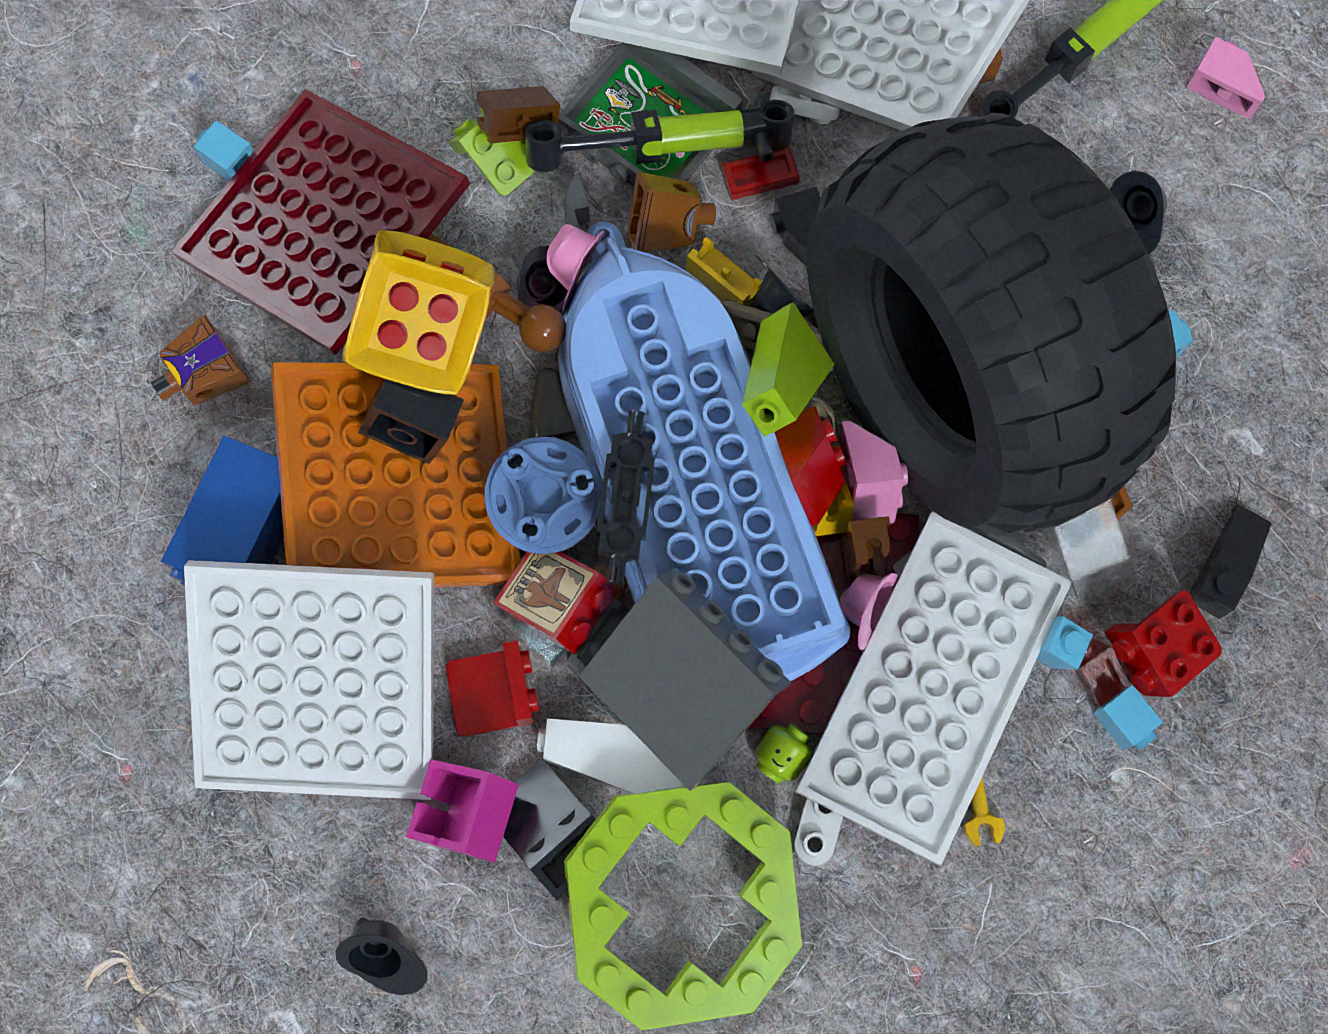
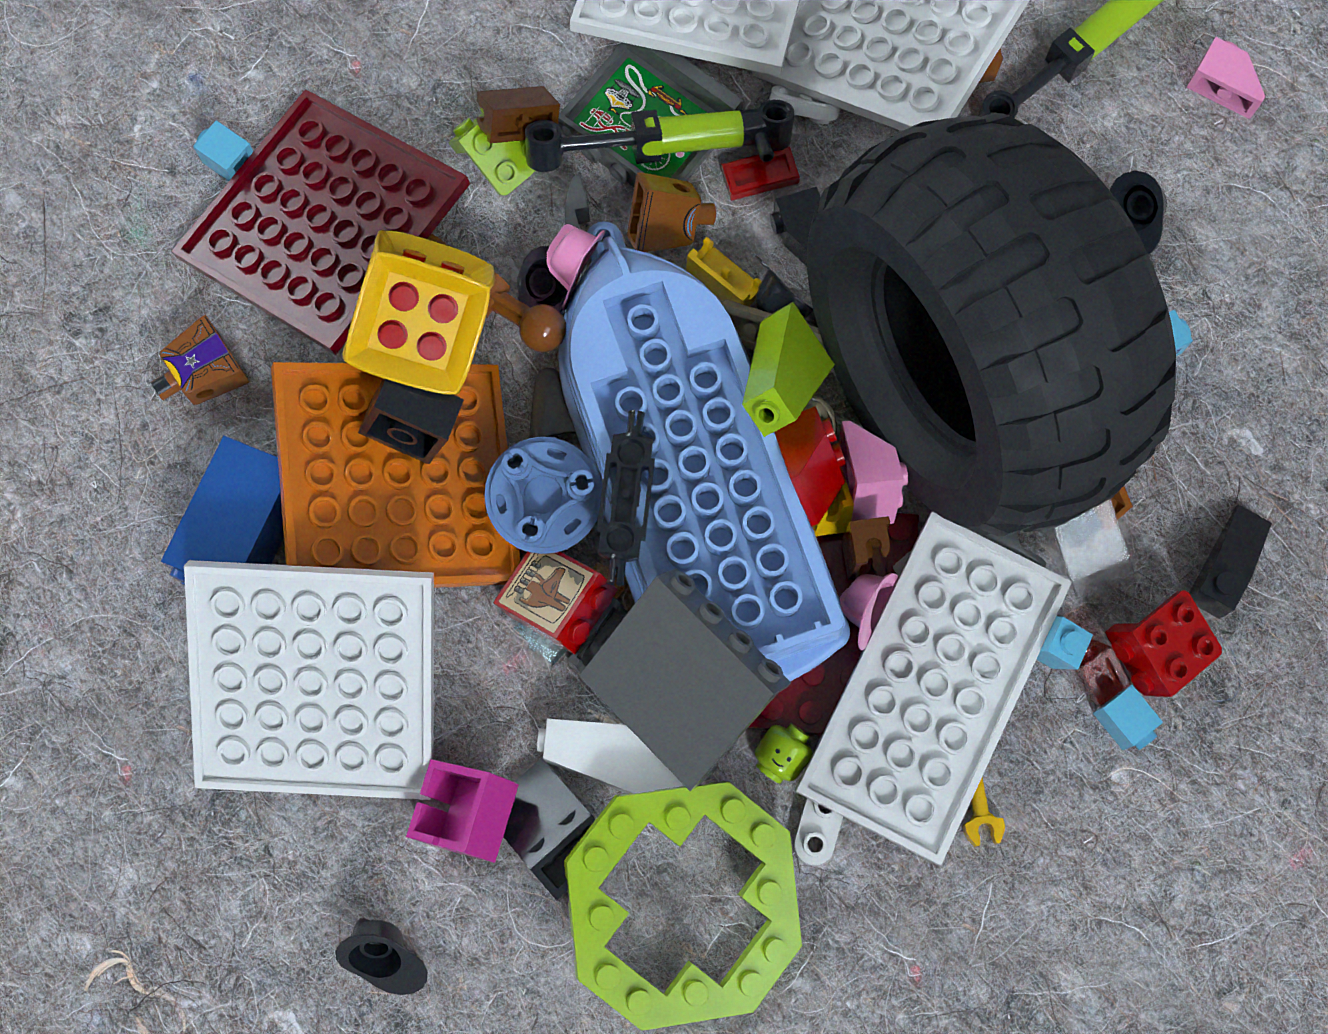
red bracket [446,640,540,737] -> none

